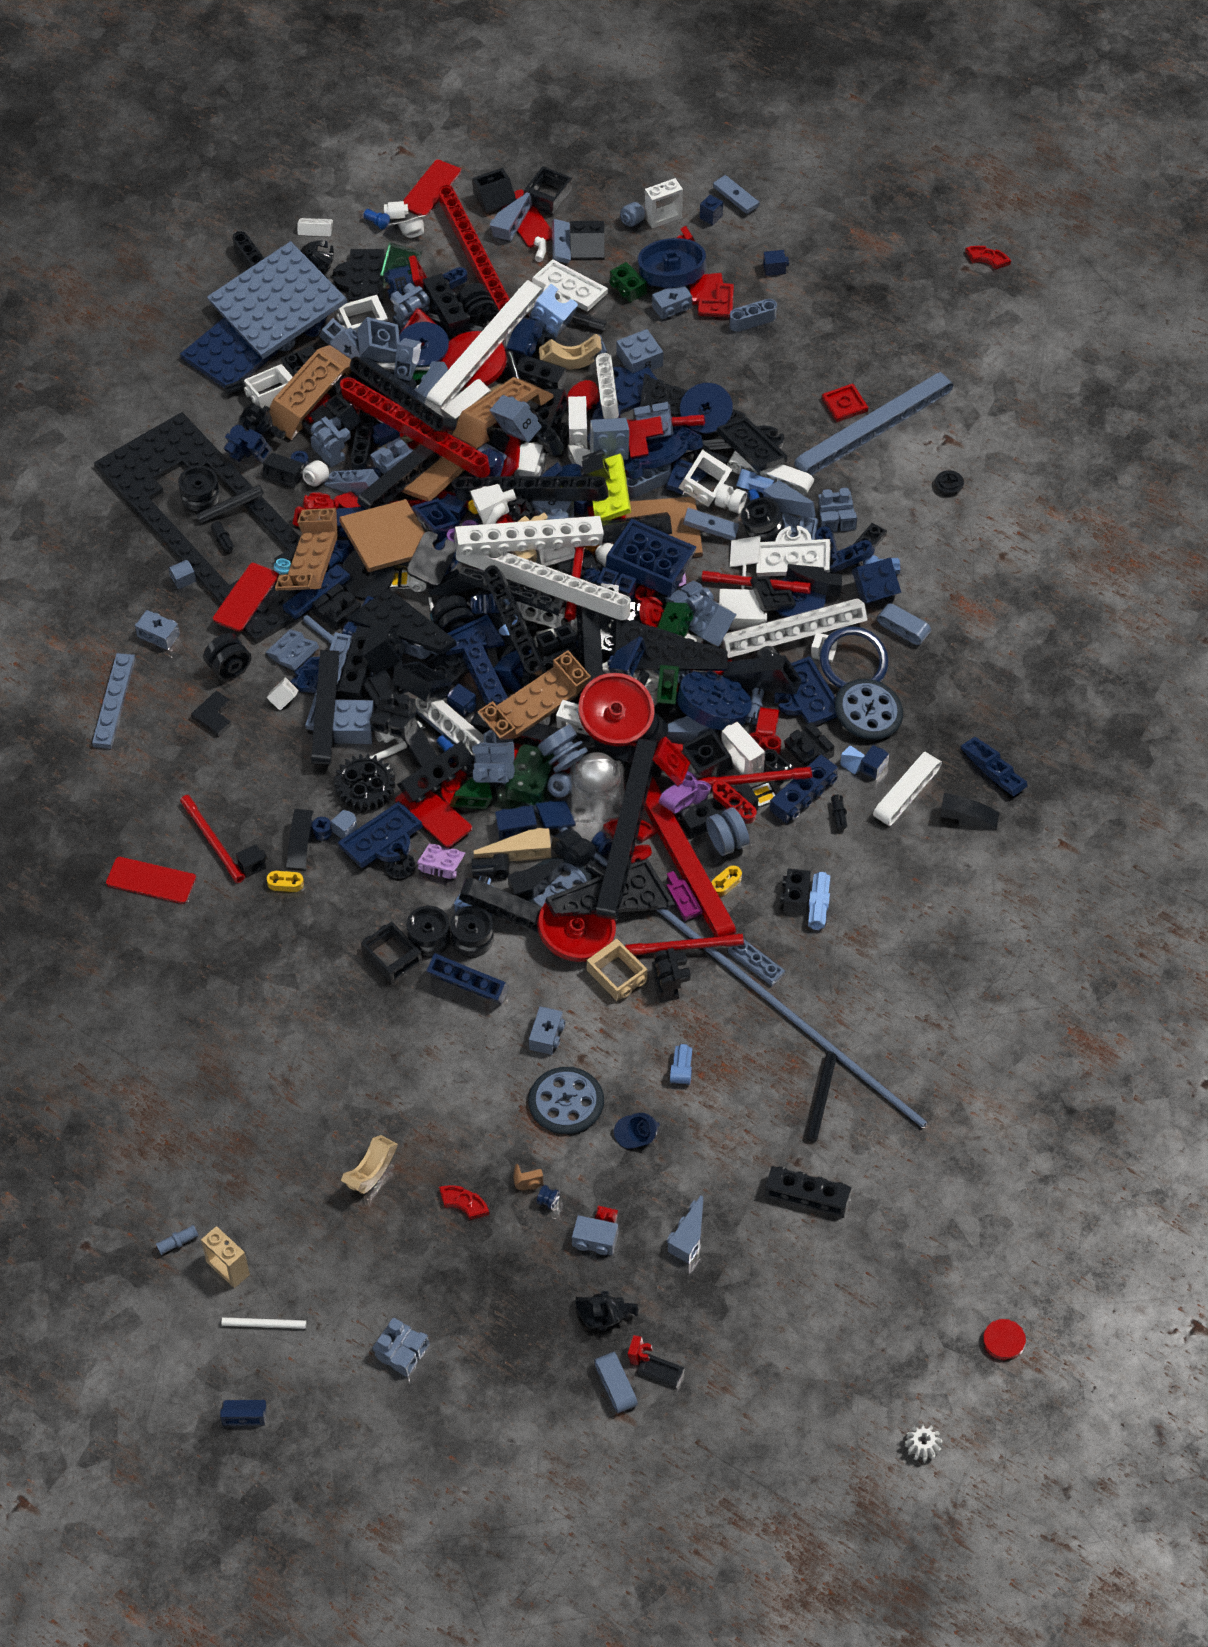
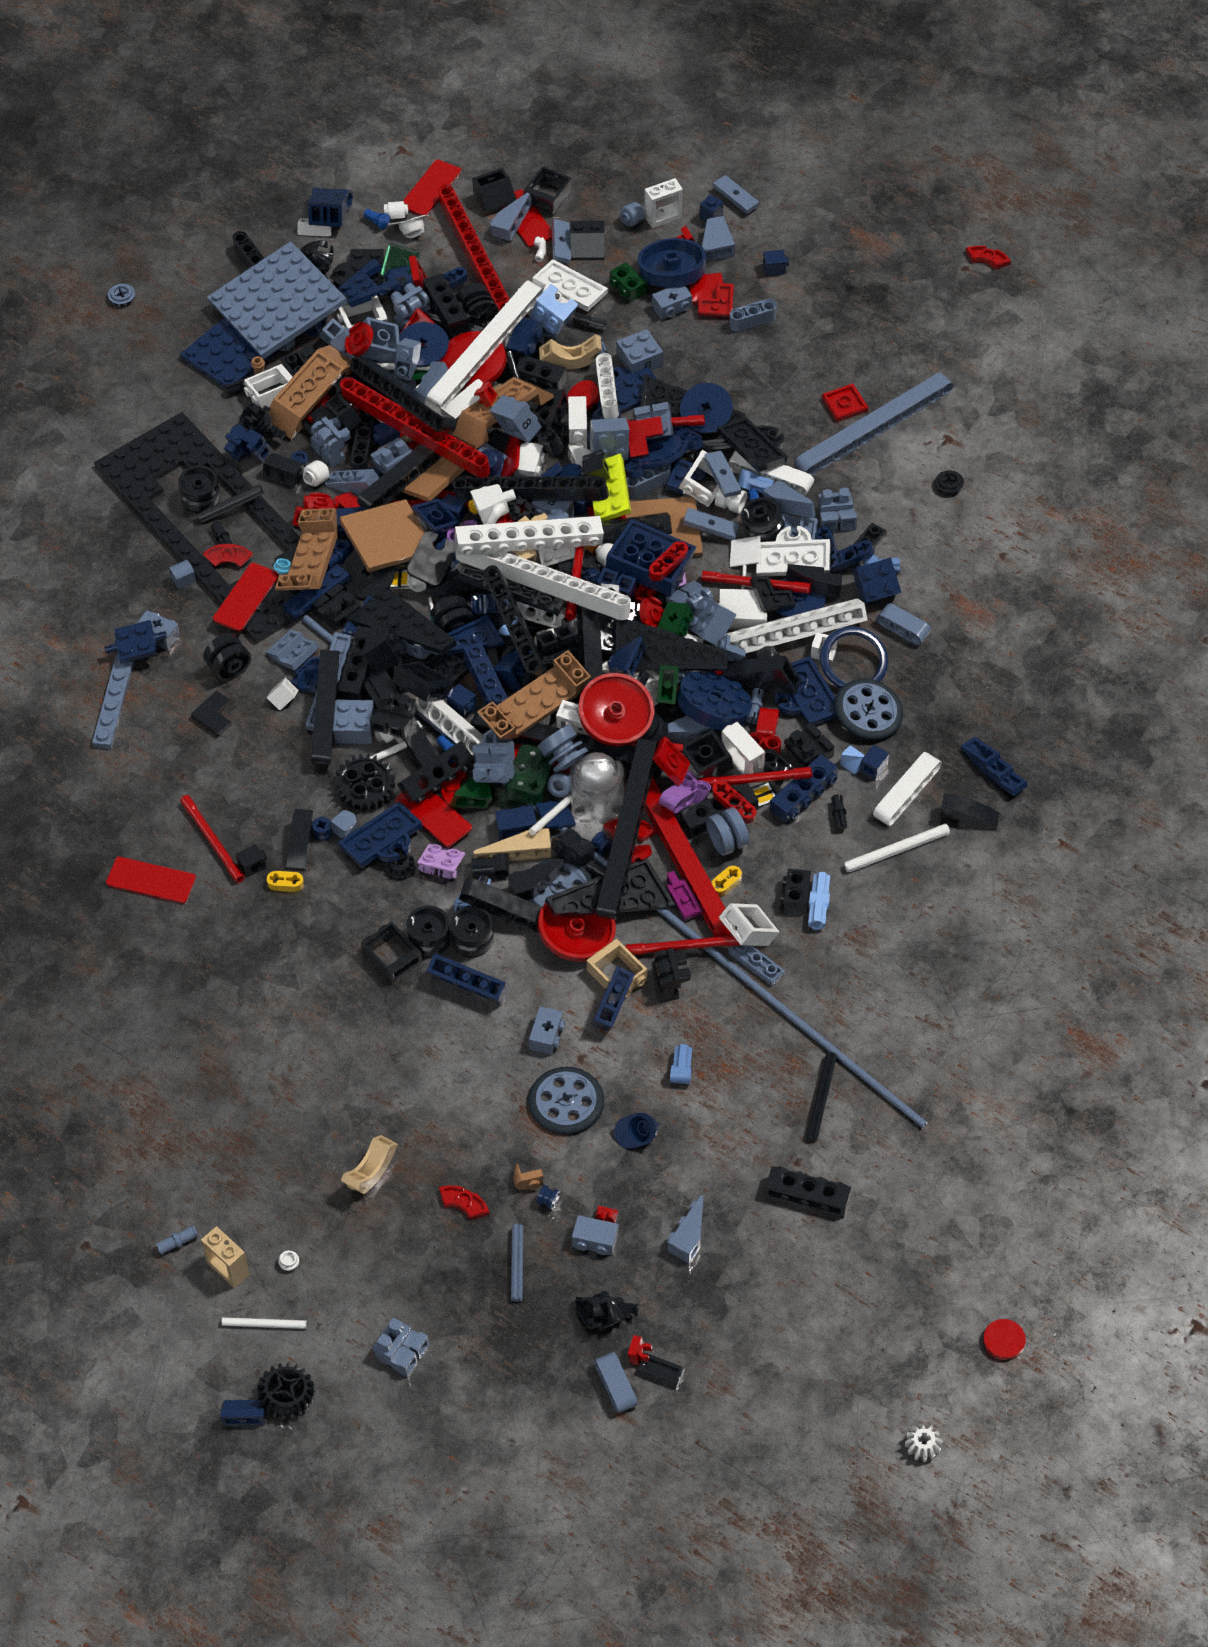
none -> dark blue plate [104,620,167,664]
none -> sand blue gear [108,284,135,306]
none -> red tile [203,544,254,567]
none -> medium nougat pin [251,356,265,374]
none -> black gear [257,1362,315,1420]
none -> white plate [278,1250,299,1271]
none -> dark blue piece [308,188,353,227]
none -> dark blue wing [337,259,402,308]
none -> red tile [345,322,373,357]
none -> red tile [474,381,498,407]
none -> sand blue axle [511,1224,523,1302]
none -> white bar [529,791,578,835]
none -> dark blue slope [590,966,635,1032]
none -> red beam [649,541,688,581]
none -> sand blue slope [702,216,735,262]
none -> sand blue tile [704,451,742,498]
none -> sand blue bracket [716,634,746,662]
none -> white window [719,903,780,946]
none -> white axle [844,824,950,872]

